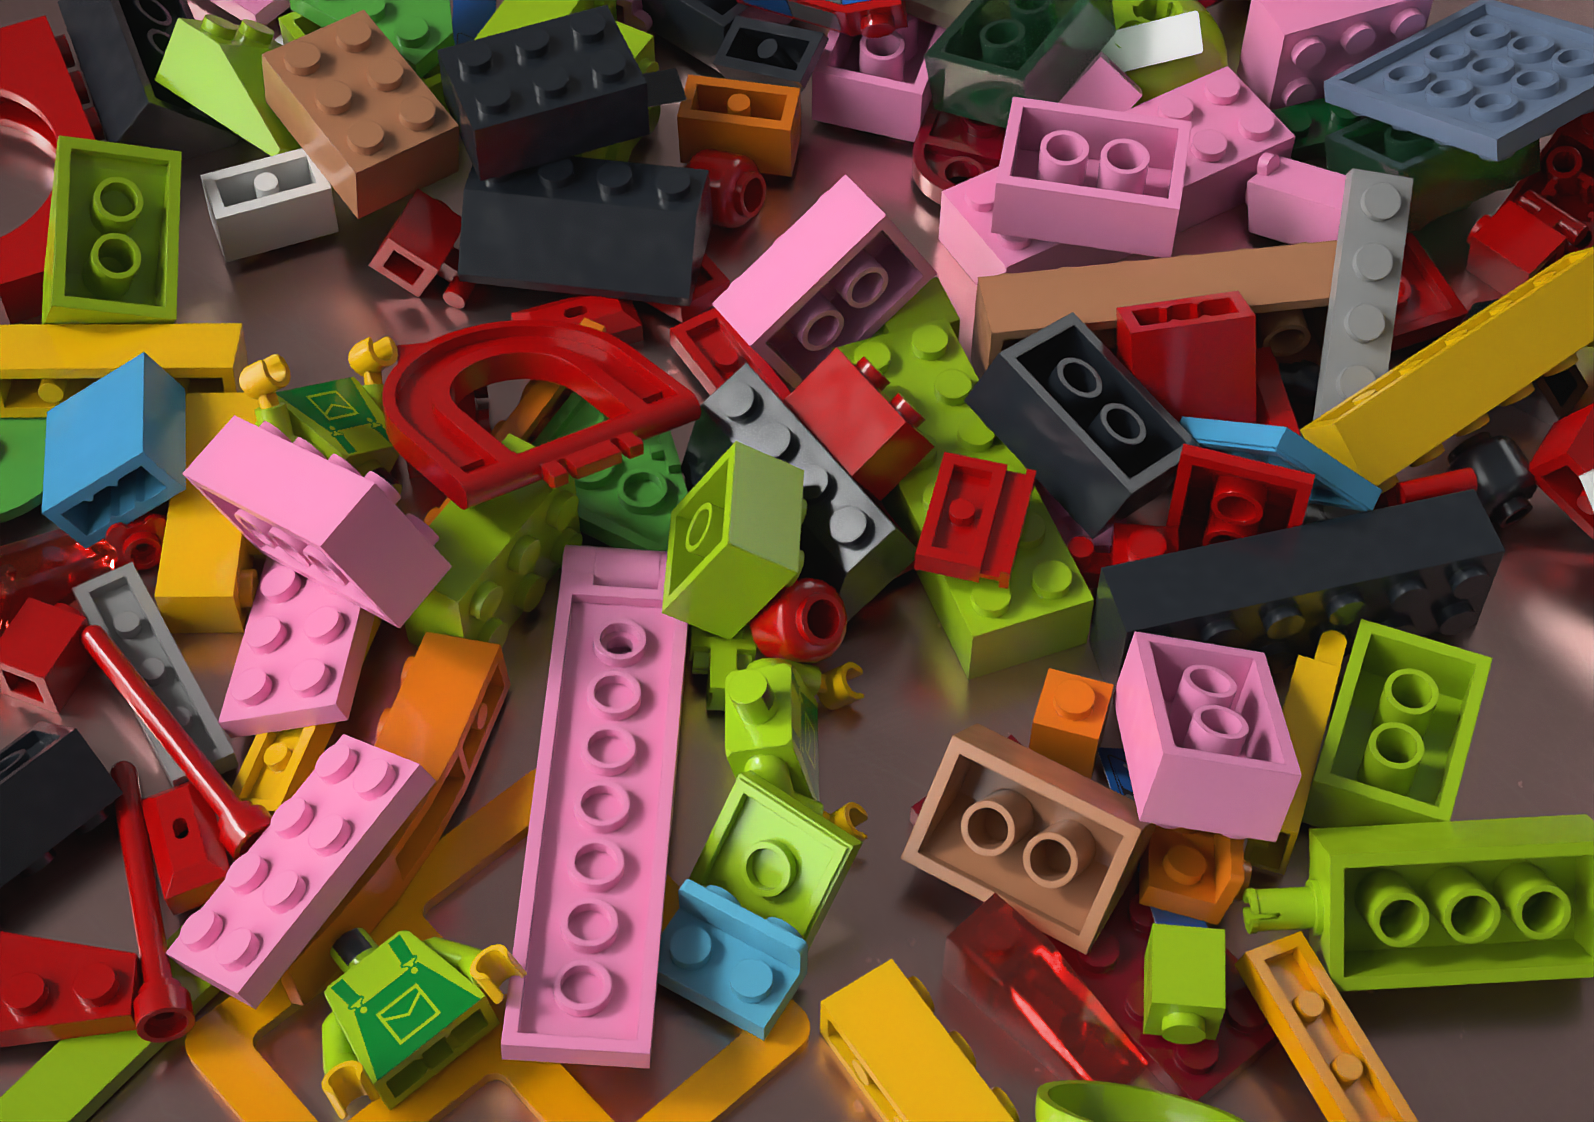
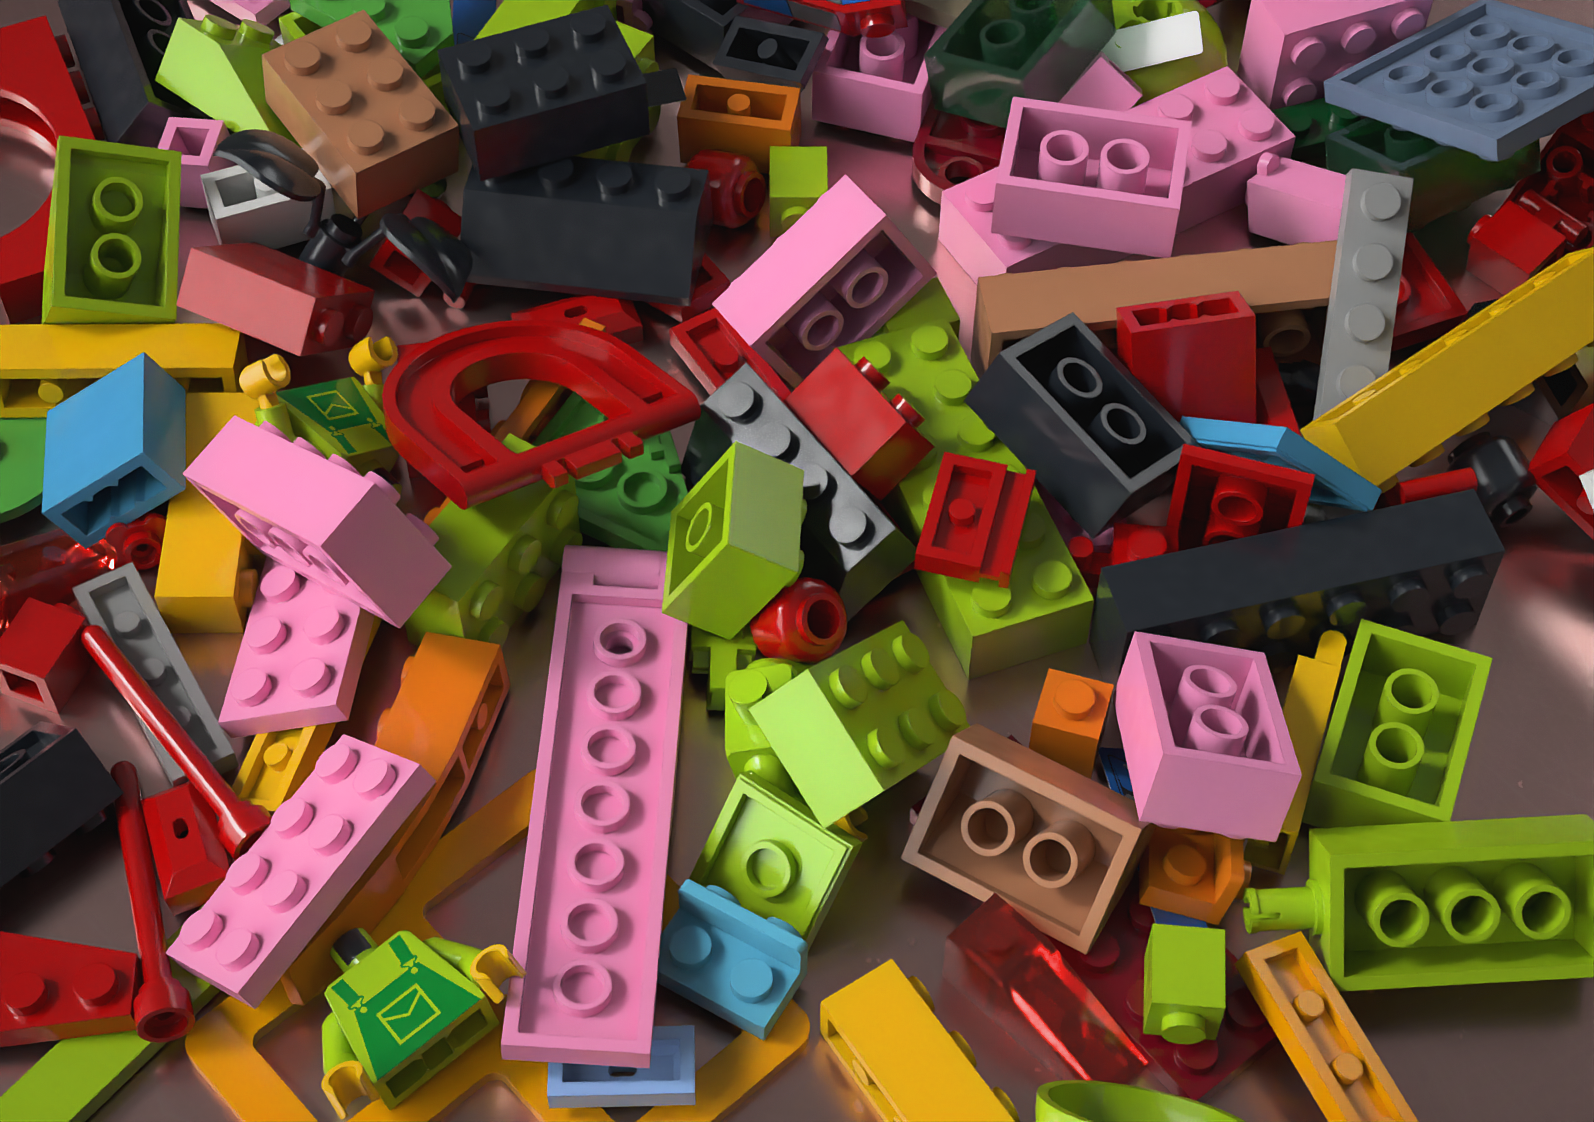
none -> bright pink brick [158,117,238,208]
none -> brick [176,242,375,356]
none -> black plant [213,129,473,303]
none -> light blue piece [547,1025,696,1108]
none -> lime brick [748,620,970,829]
none -> lime brick [770,146,828,237]

